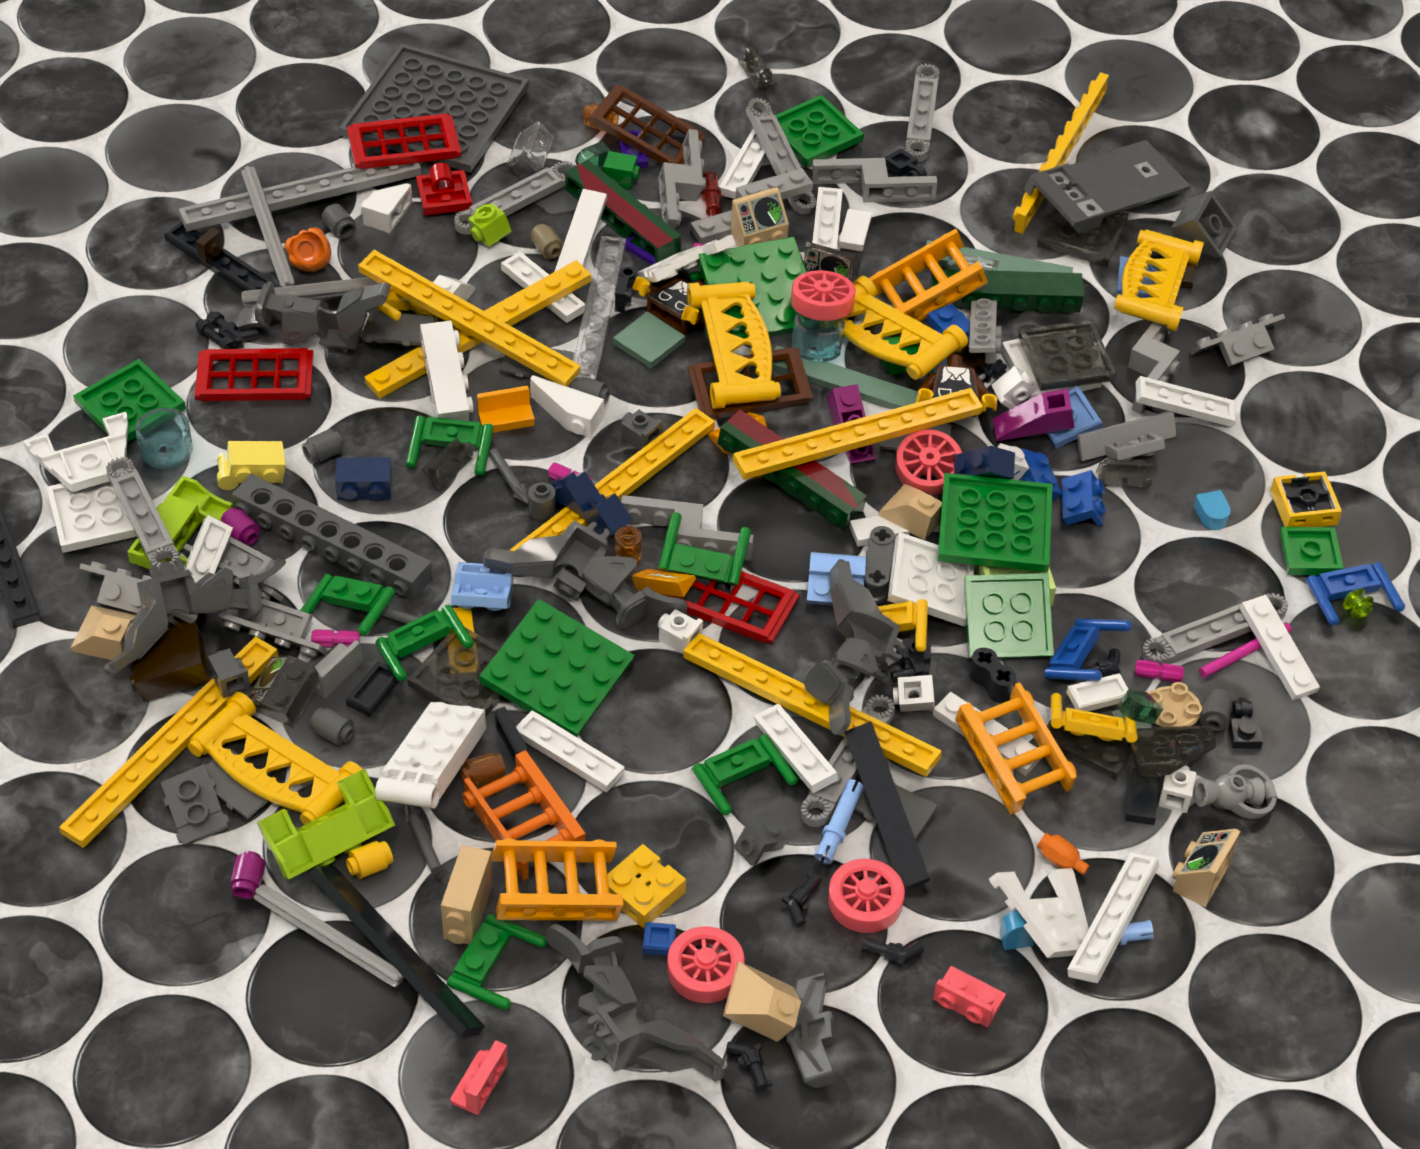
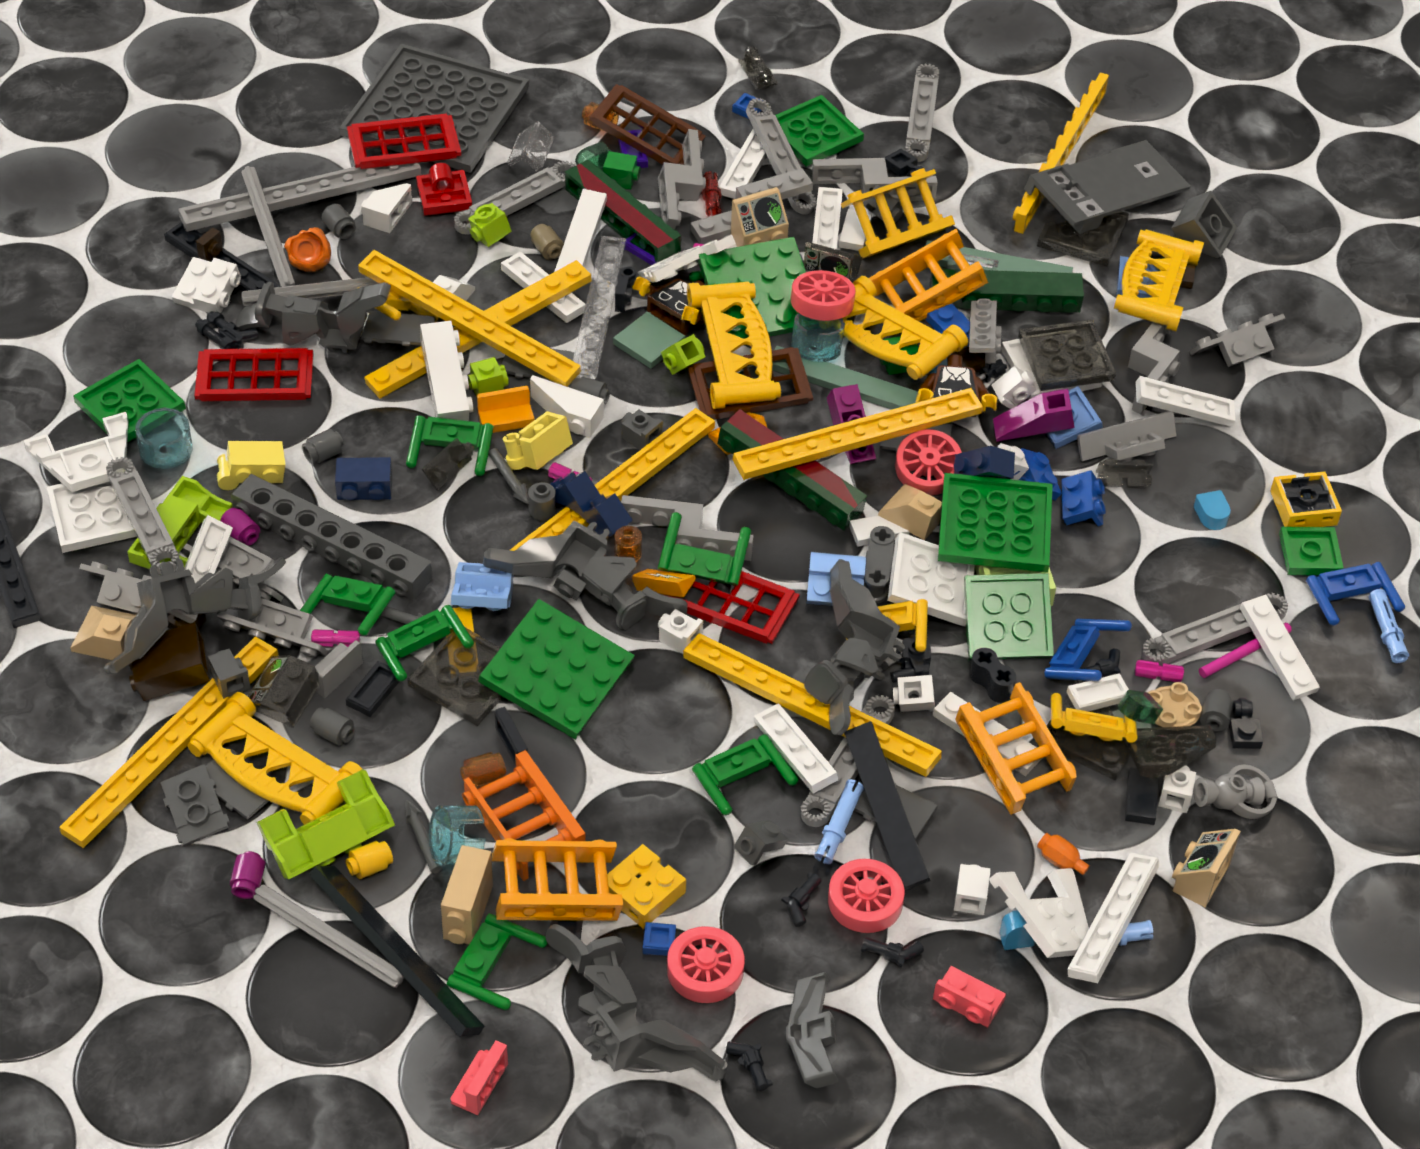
white hinge [375,702,487,808] -> none
white plate [516,710,624,793] -> none
tan slope [723,961,801,1042] -> none
clear neon green wheel [1343,588,1374,618] -> none
none -> white plate [172,257,241,313]
none -> clear light blue piece [429,805,485,866]
none -> lime brick [467,357,509,397]
none -> light yellow hinge [503,411,573,470]
none -> lime brick [660,334,706,375]
none -> blue tile [732,93,763,119]
none -> yellow fence [841,168,955,259]
none -> dark grey brick [863,185,903,222]
none -> white brick [954,864,990,915]
none -> light blue pin [1368,589,1409,663]

